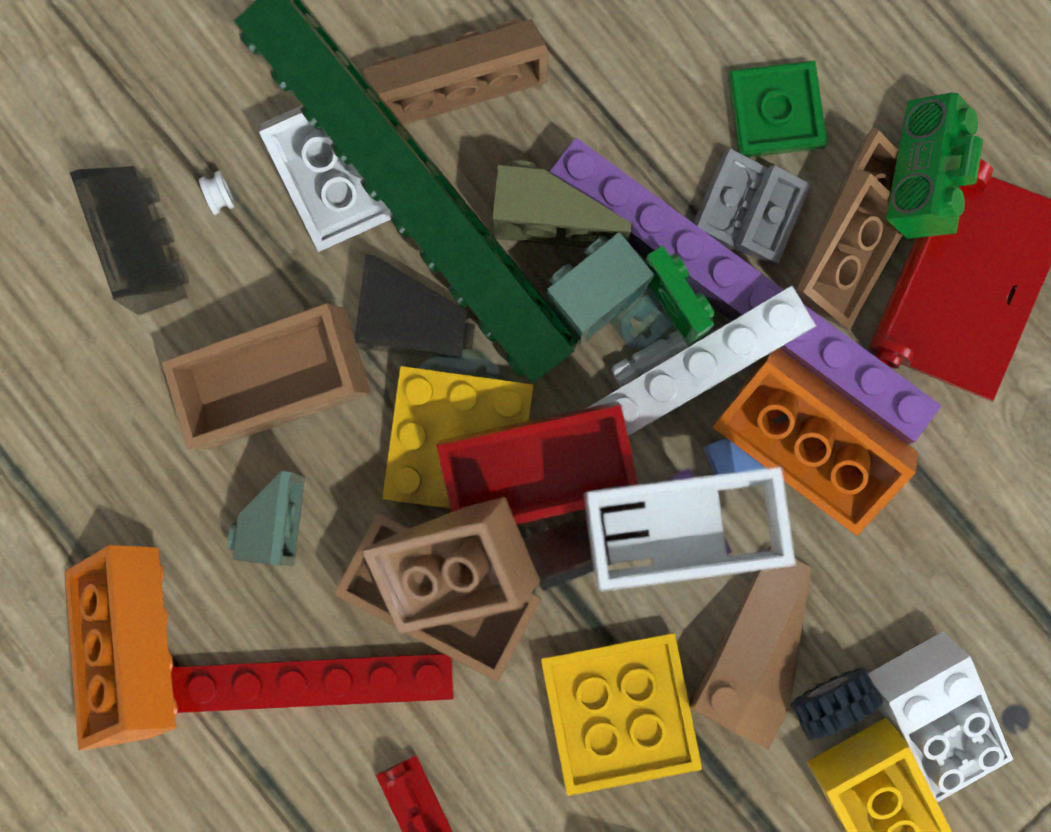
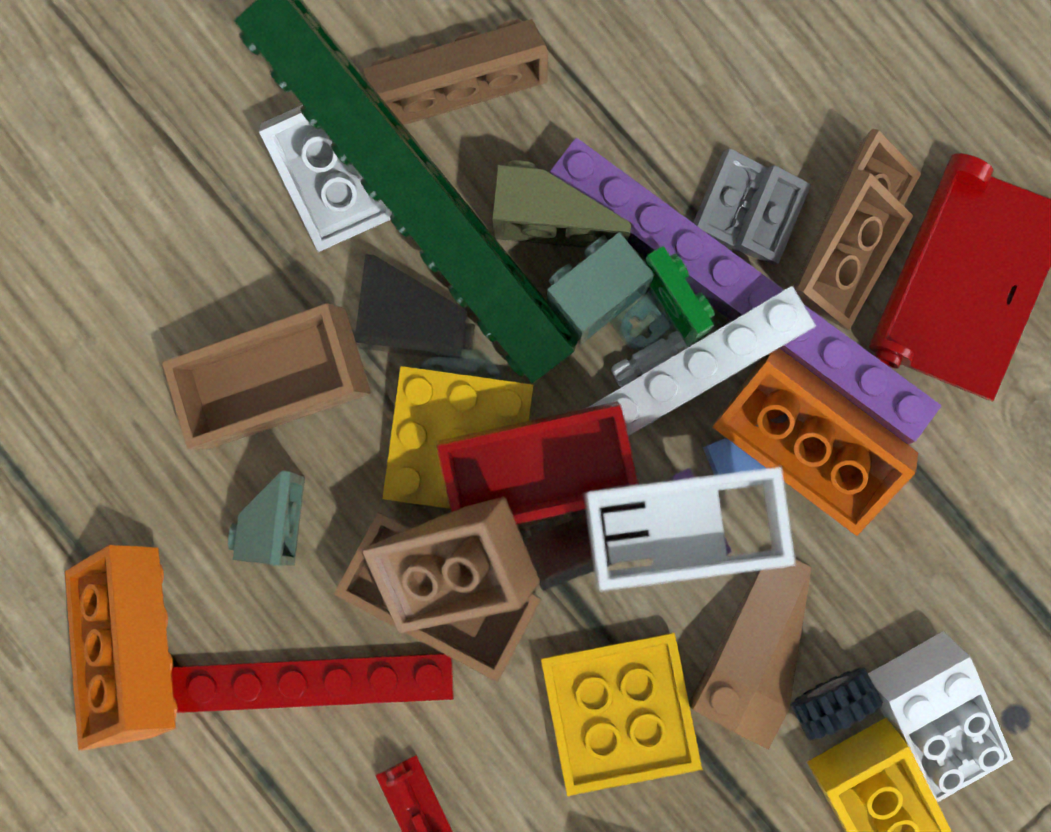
clear smoke slope [70,166,189,316] -> none
white bush [199,170,235,215] -> none
green tile [727,60,828,158] -> none
green piece [886,92,983,239] -> none

